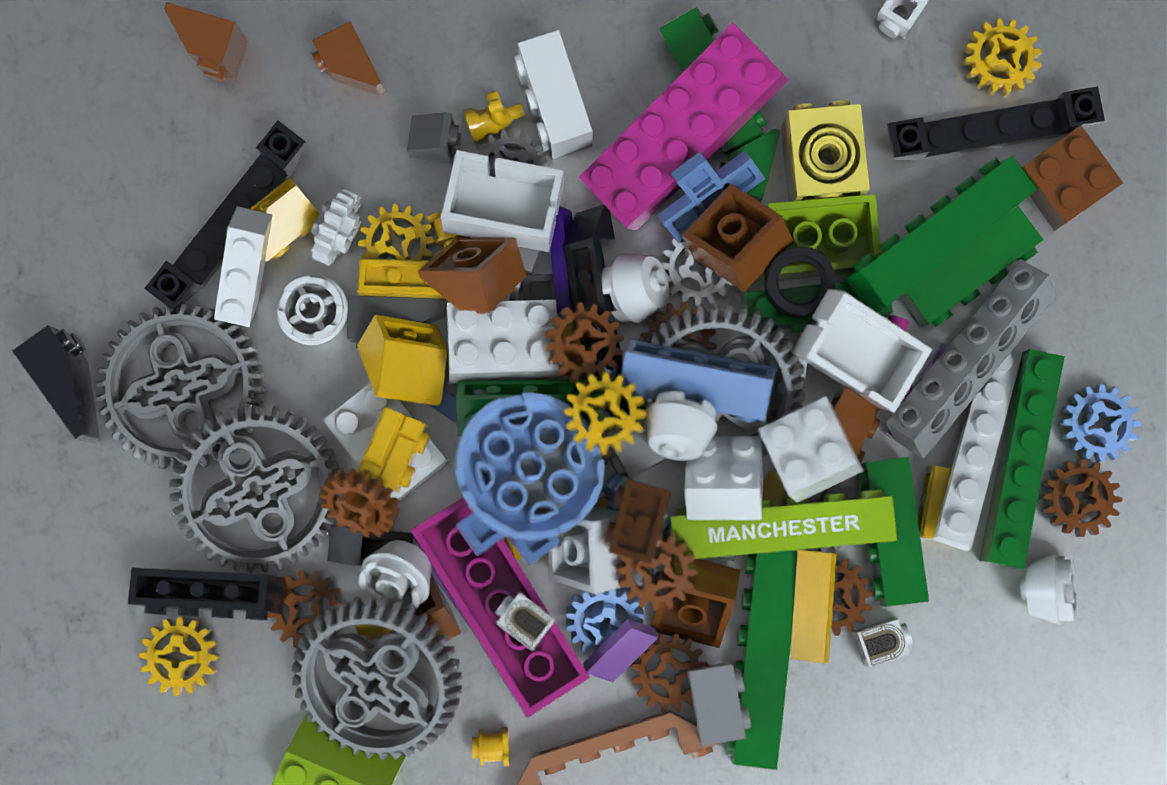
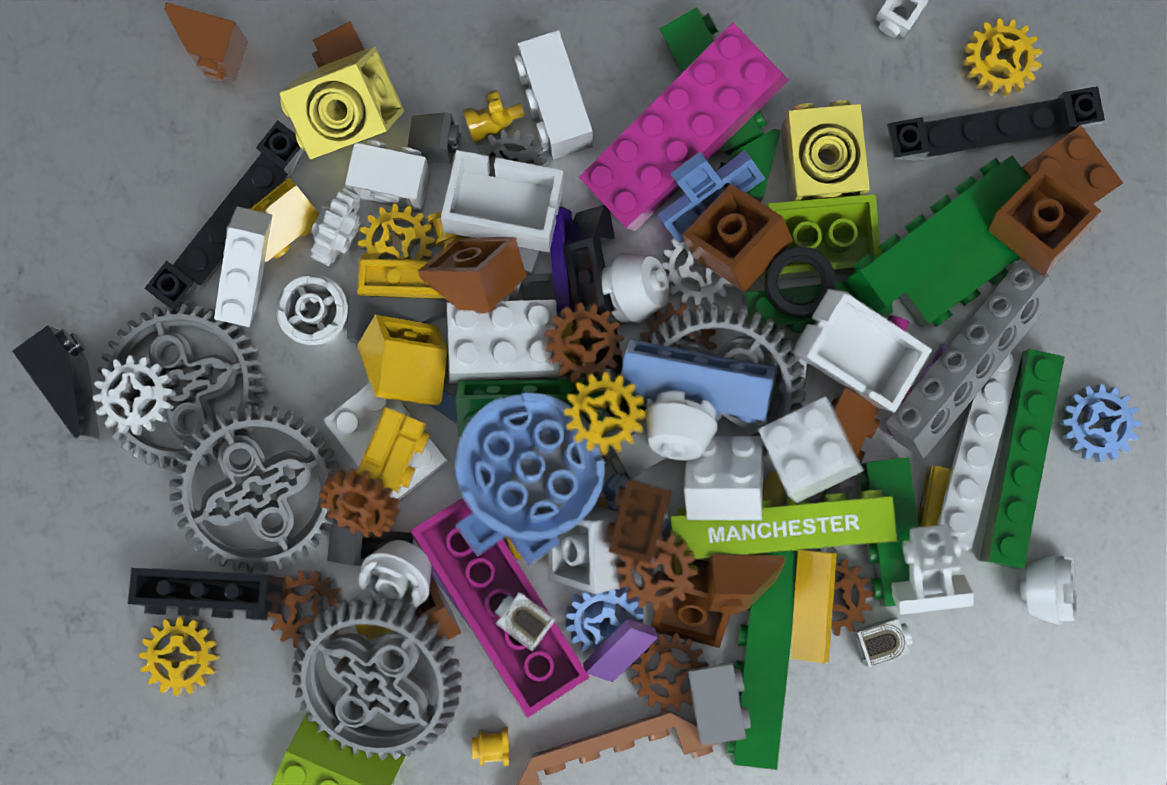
dark orange gear [1040,459,1122,537] -> none
none -> white gear [93,355,175,435]
none -> light yellow brick [279,46,404,160]
none -> white brick [345,140,431,212]
none -> dark orange slope [706,555,785,615]
none -> white tile [892,524,973,614]
none -> dark orange brick [989,165,1101,277]

